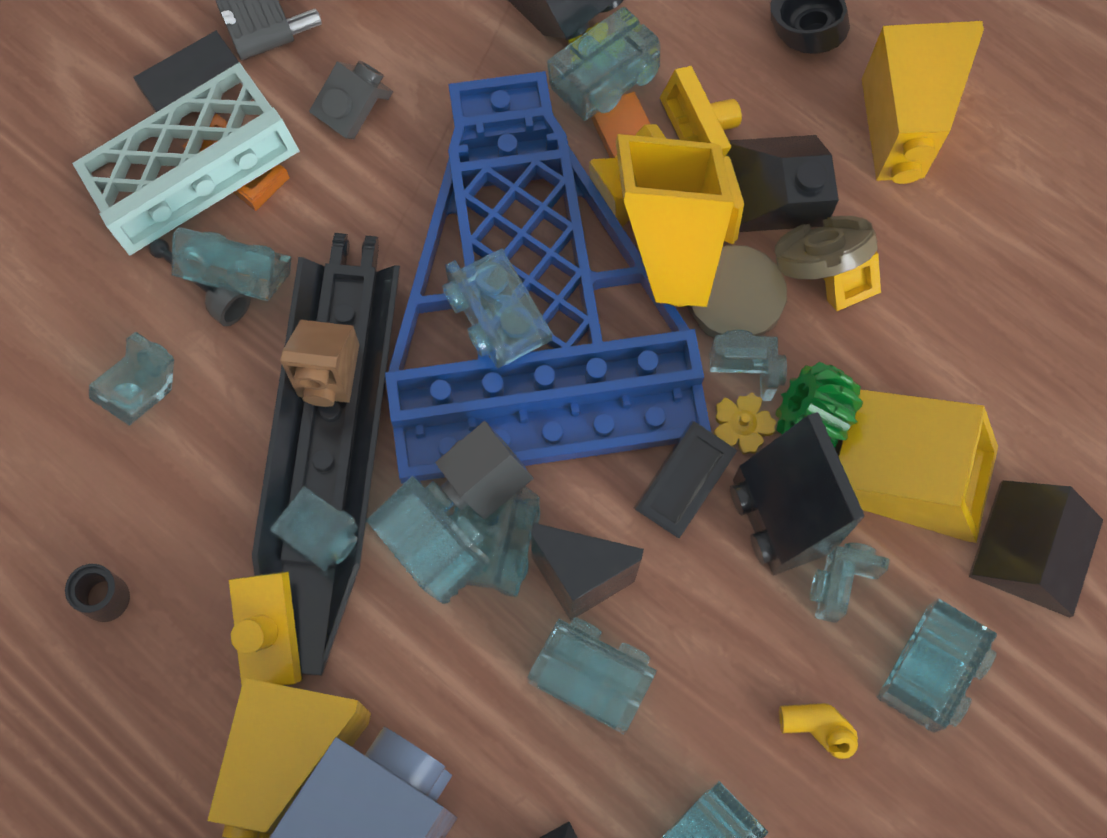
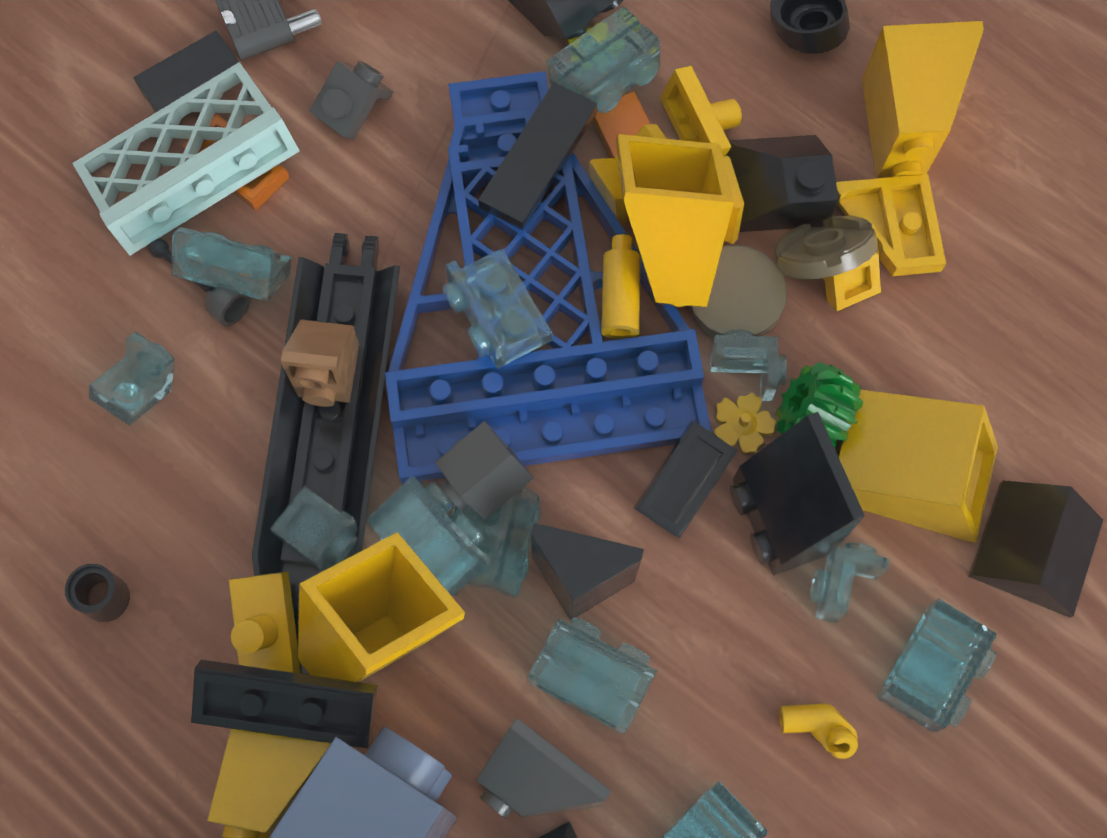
none -> black tile [191,659,377,749]
none -> yellow slope [298,532,465,682]
none -> dark grey slope [476,718,612,819]
none -> black tile [478,82,598,230]
none -> yellow cylinder [601,234,640,339]
none -> yellow wing [836,174,946,276]

